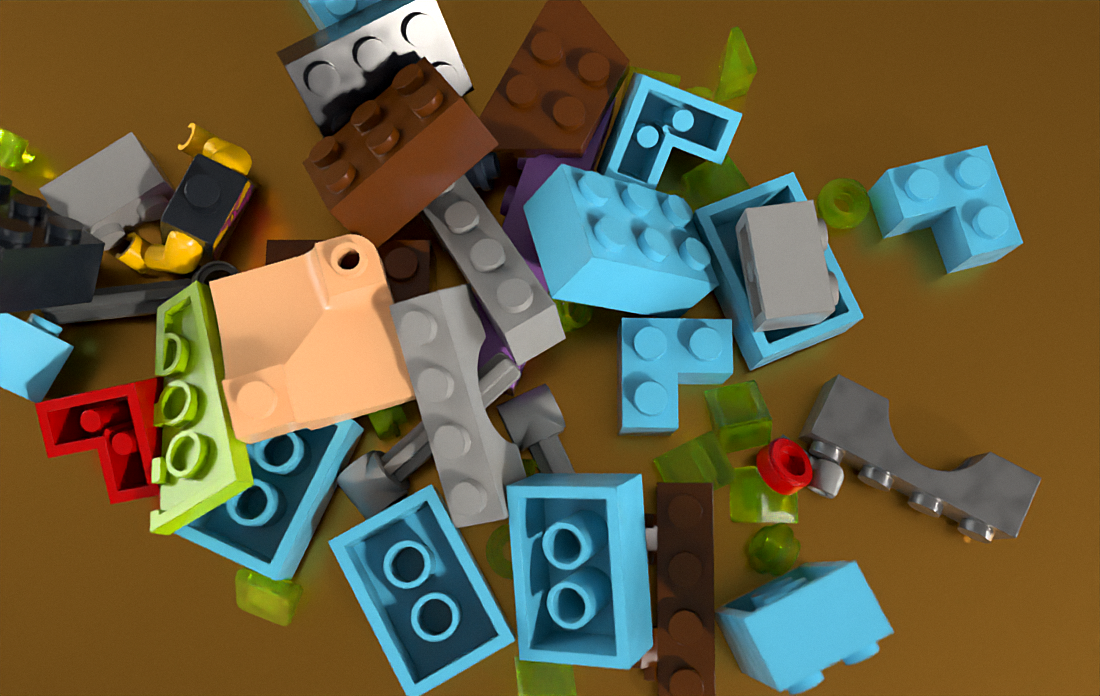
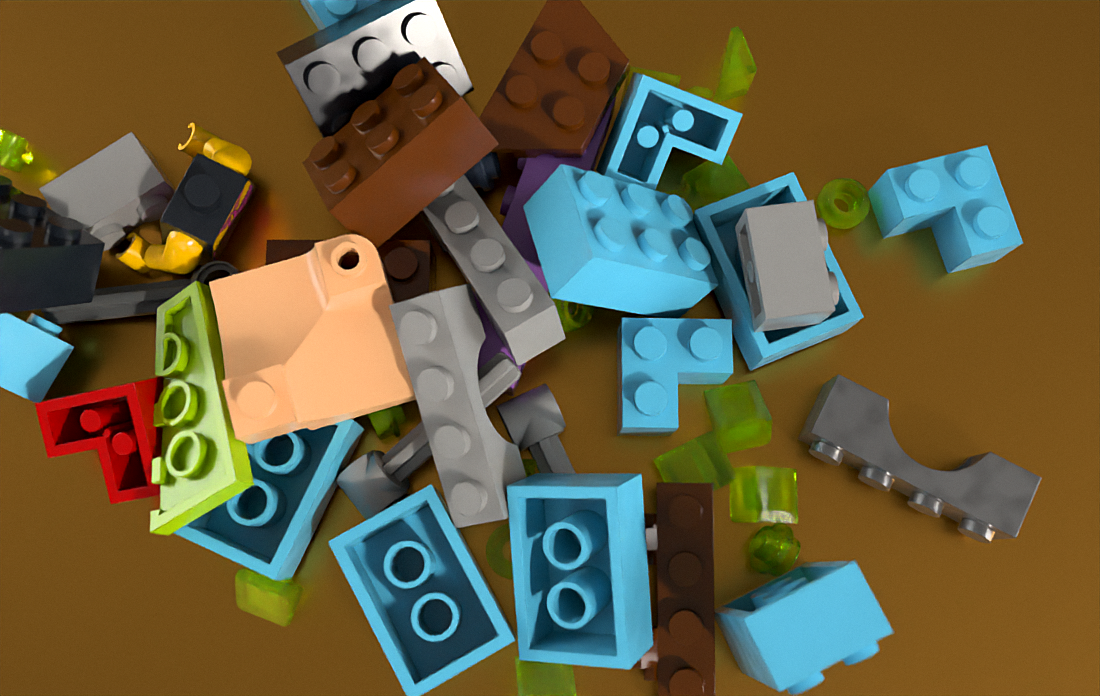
red tile [756,437,812,495] -> none
light grey hand [781,435,844,499] -> none

